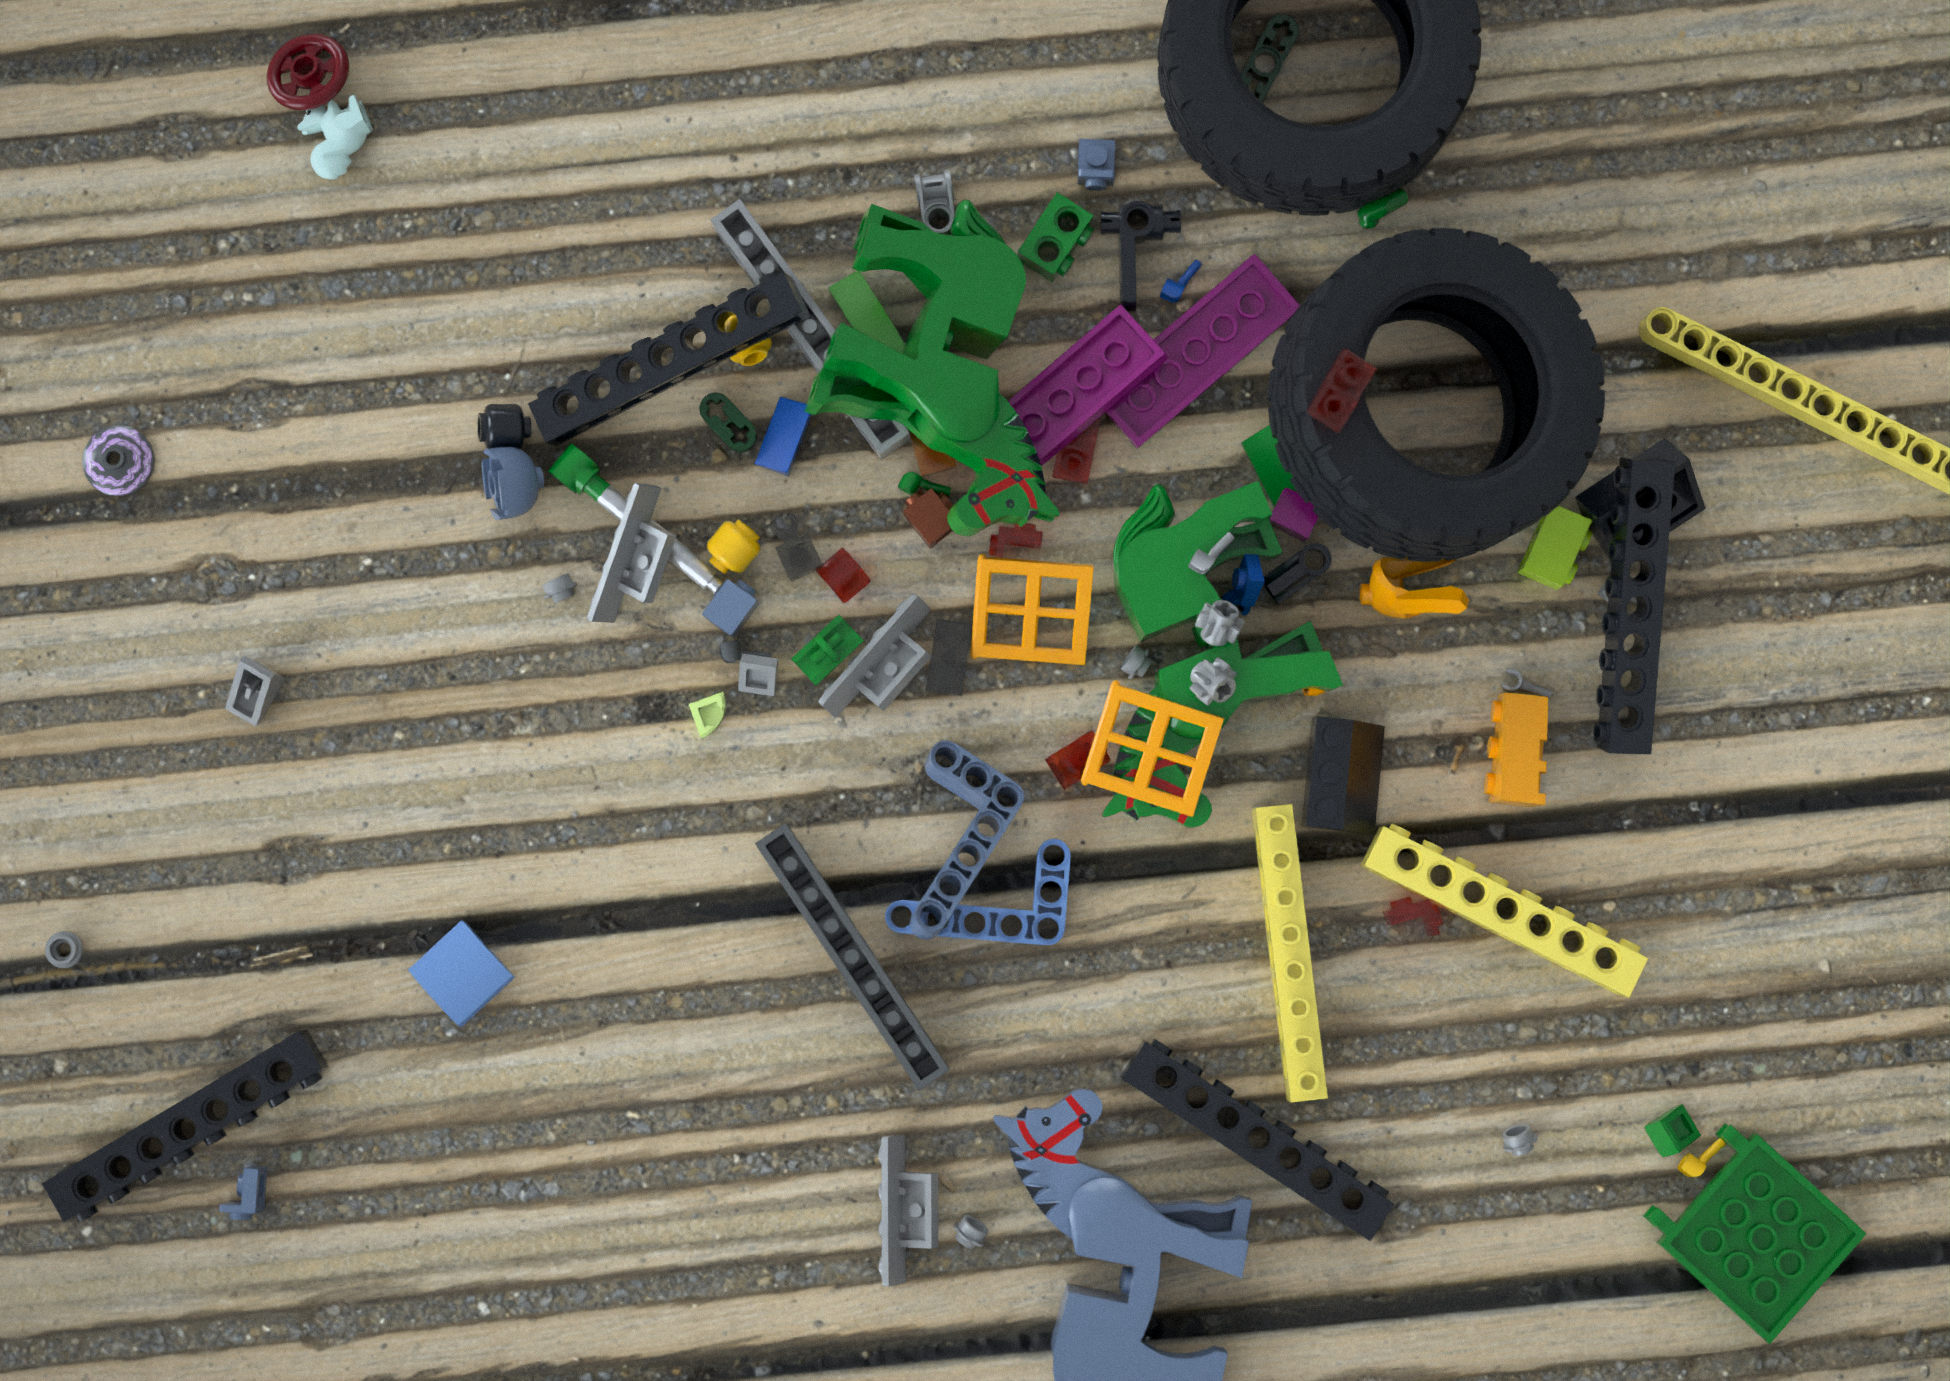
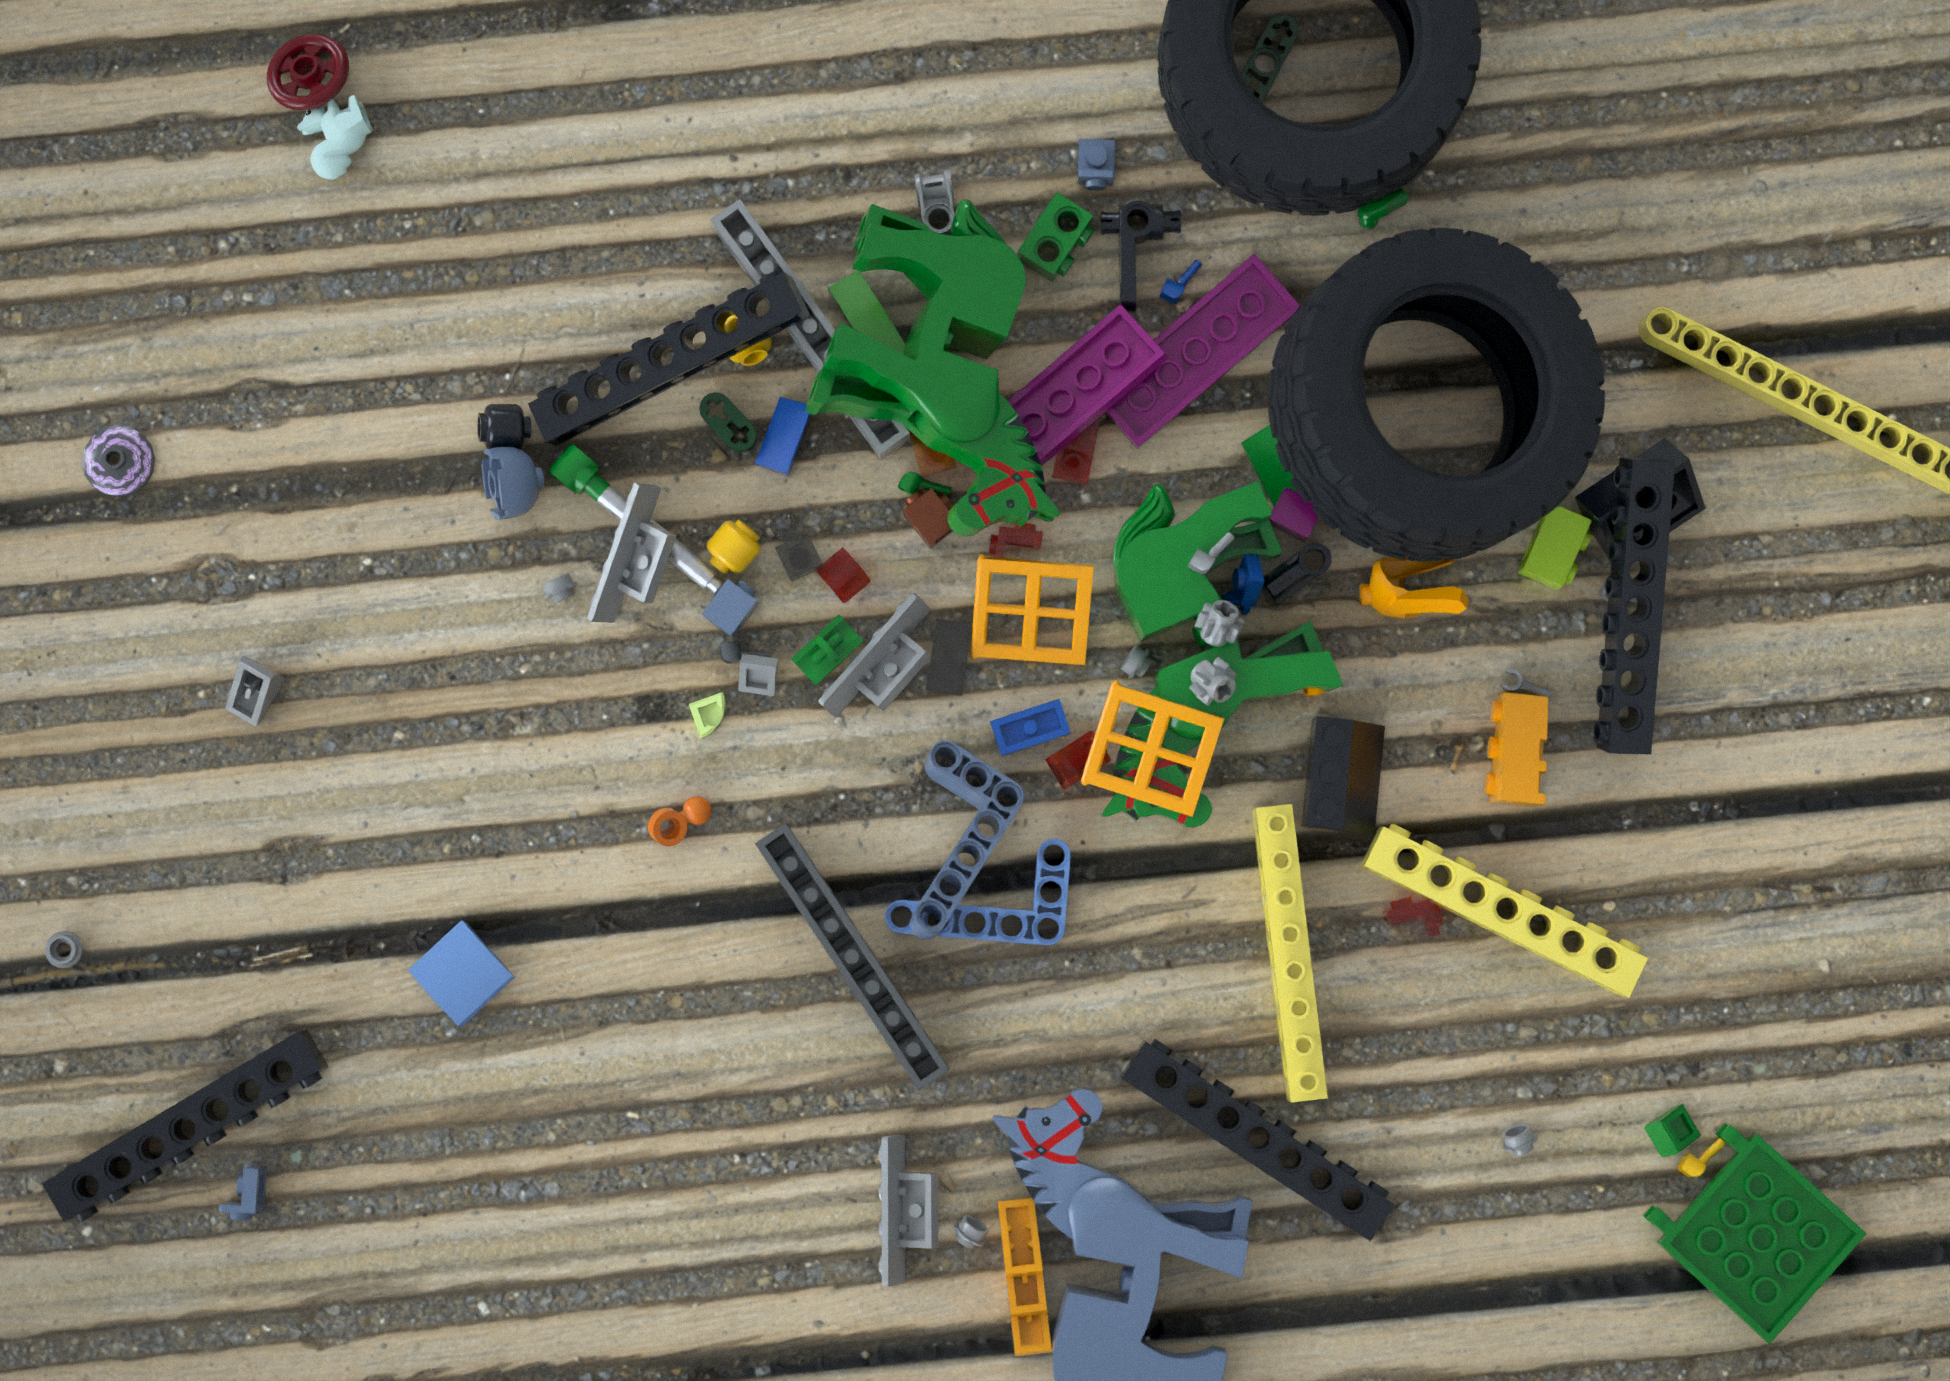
clear red slope [1306,348,1377,433] -> none
none -> orange plate [648,796,712,847]
none -> blue plate [990,699,1071,757]
none -> light orange slope [998,1198,1052,1356]

